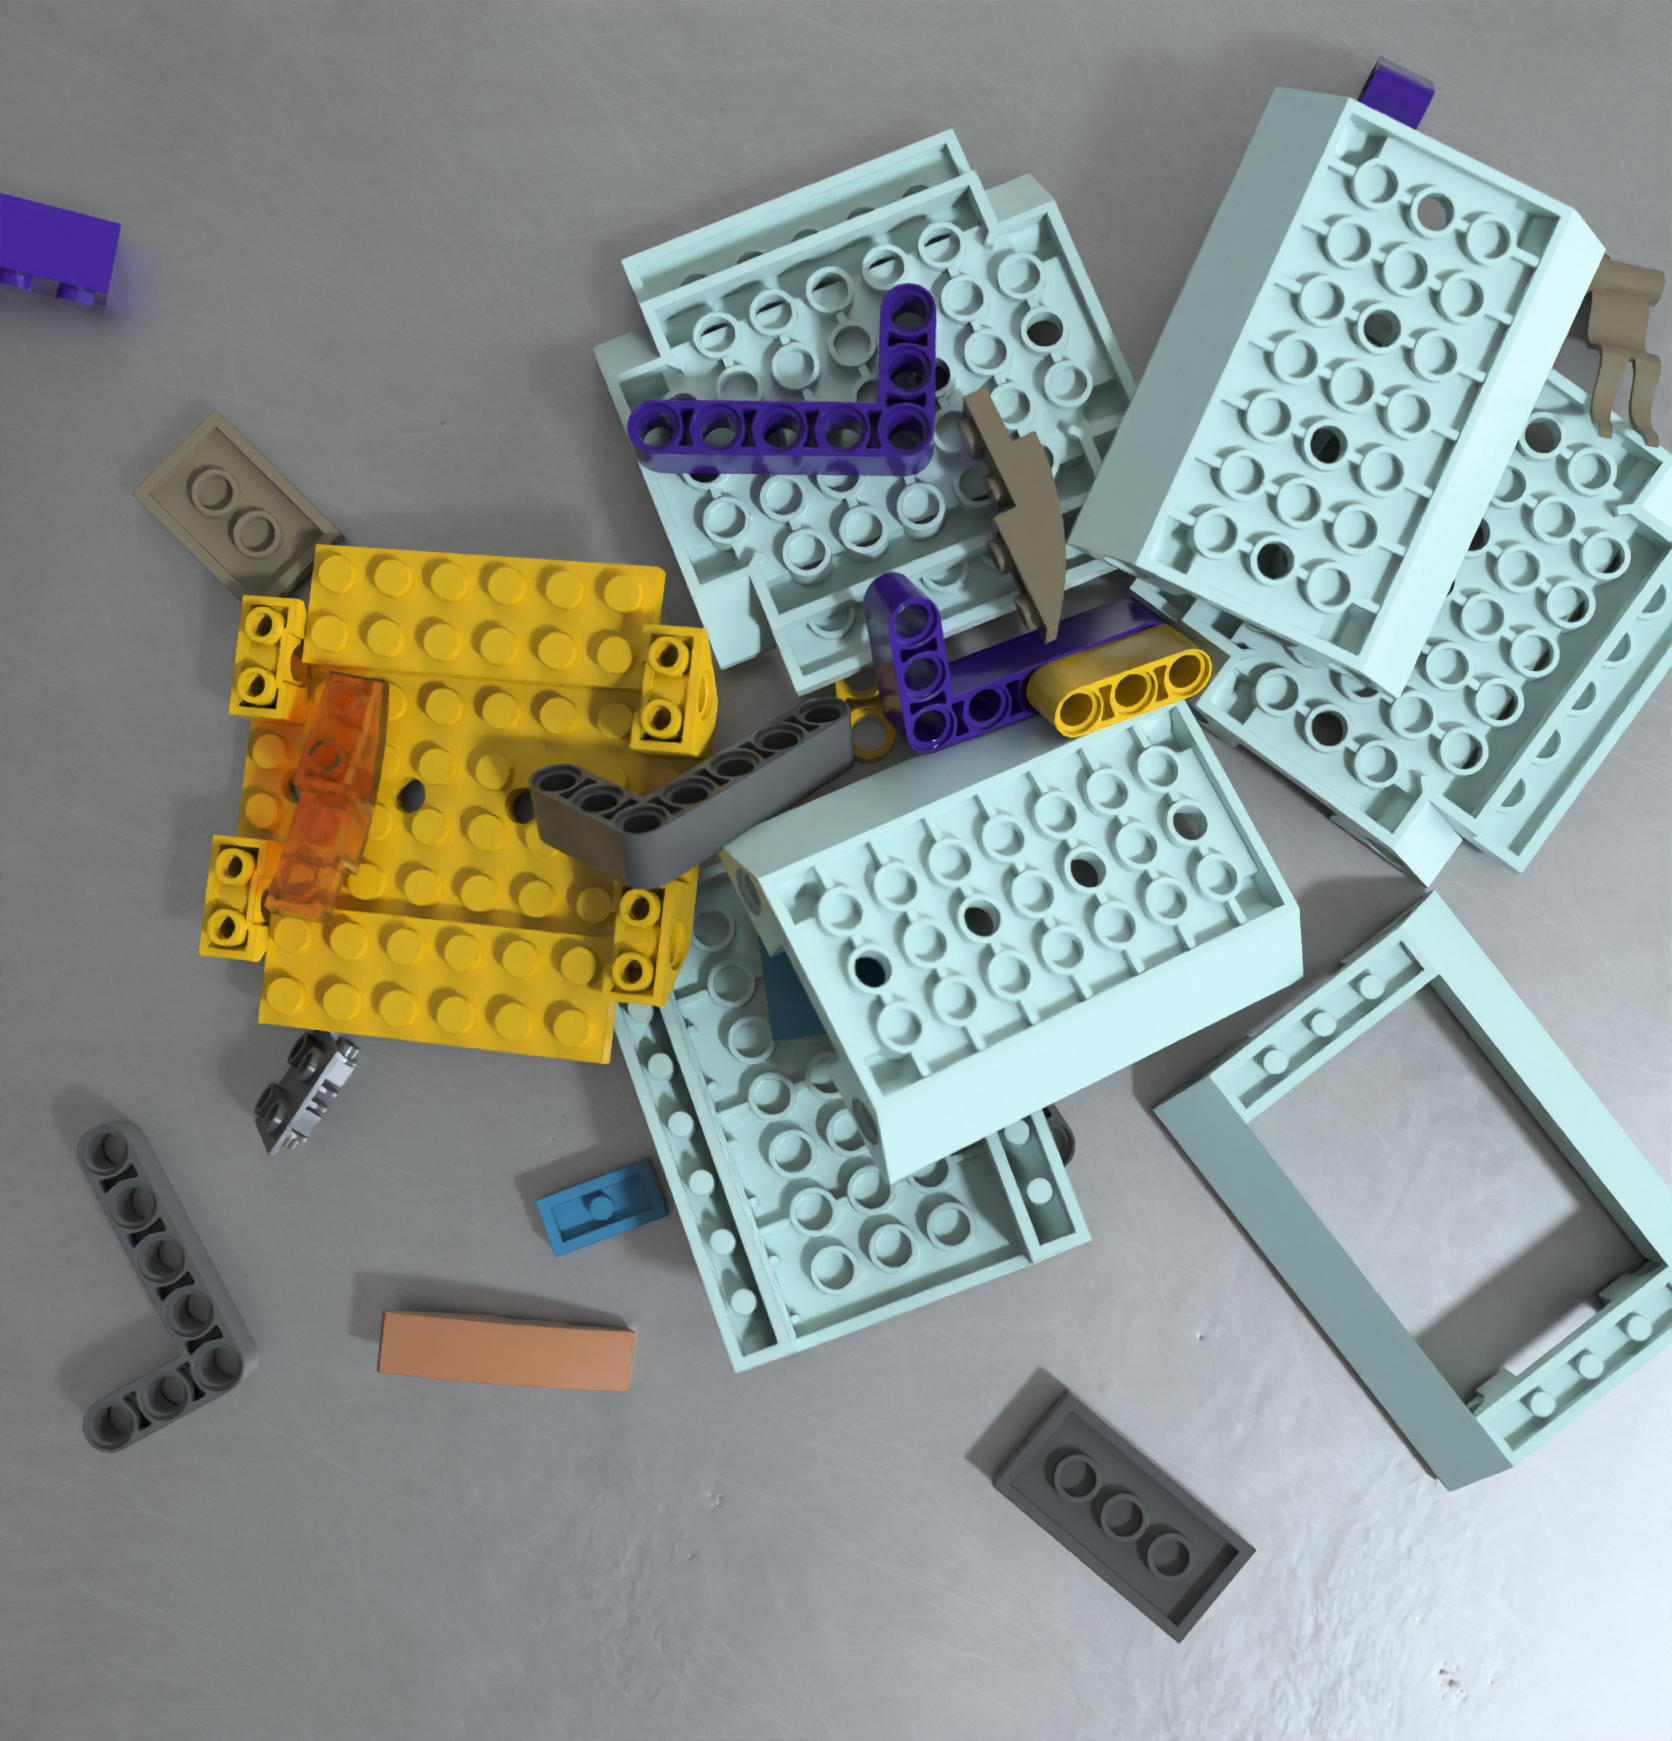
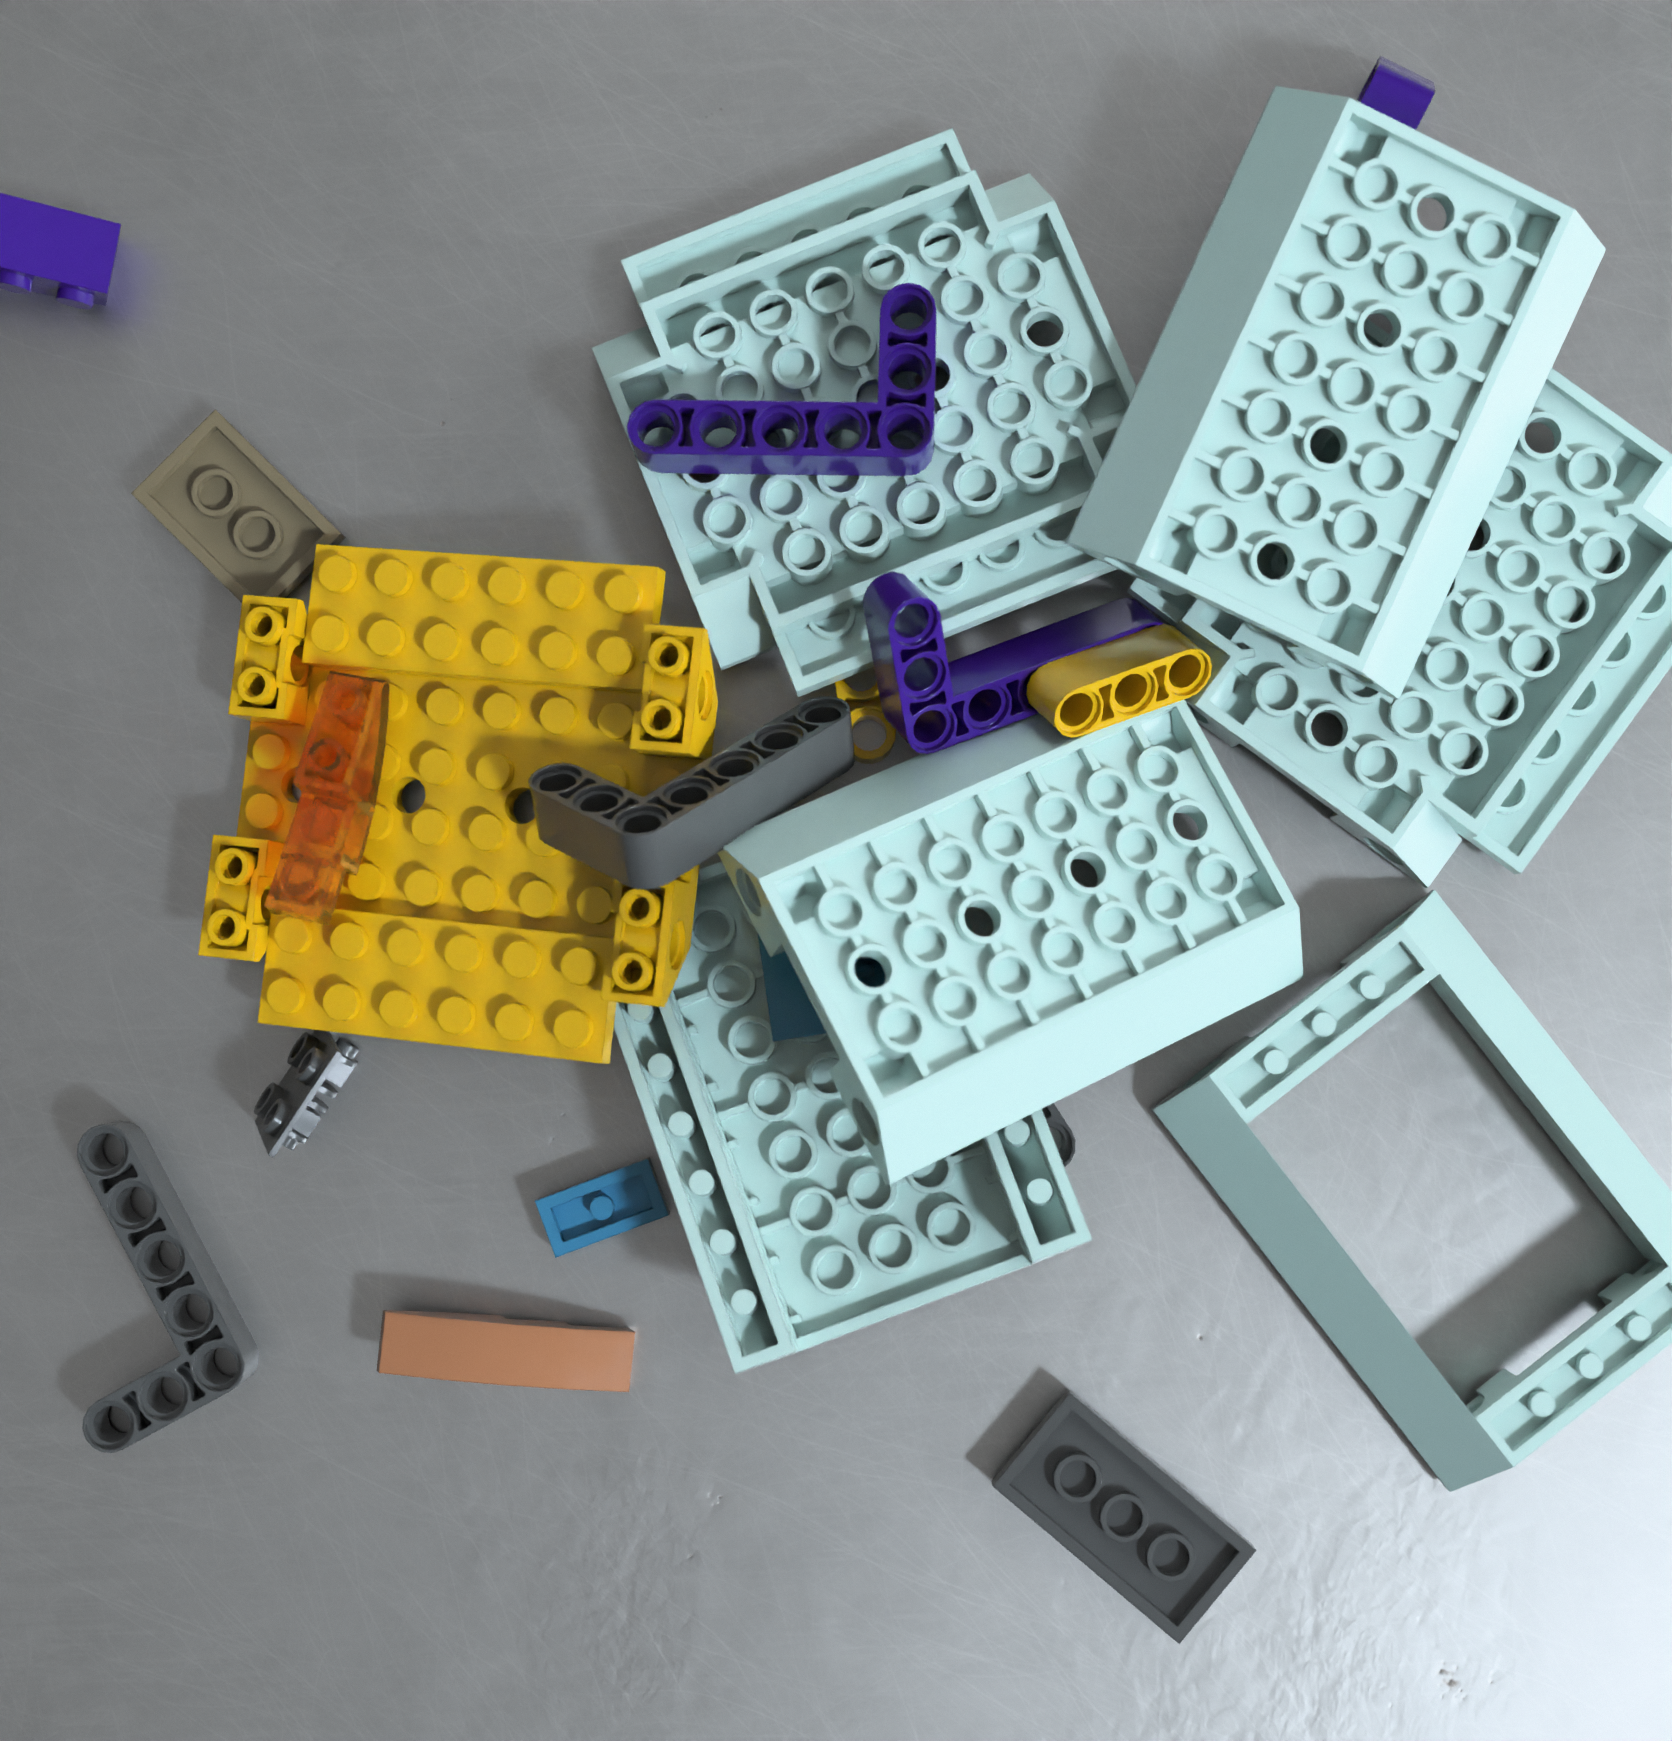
dark tan slope [957,386,1066,644] -> none
dark tan flag [1583,253,1665,448] -> none

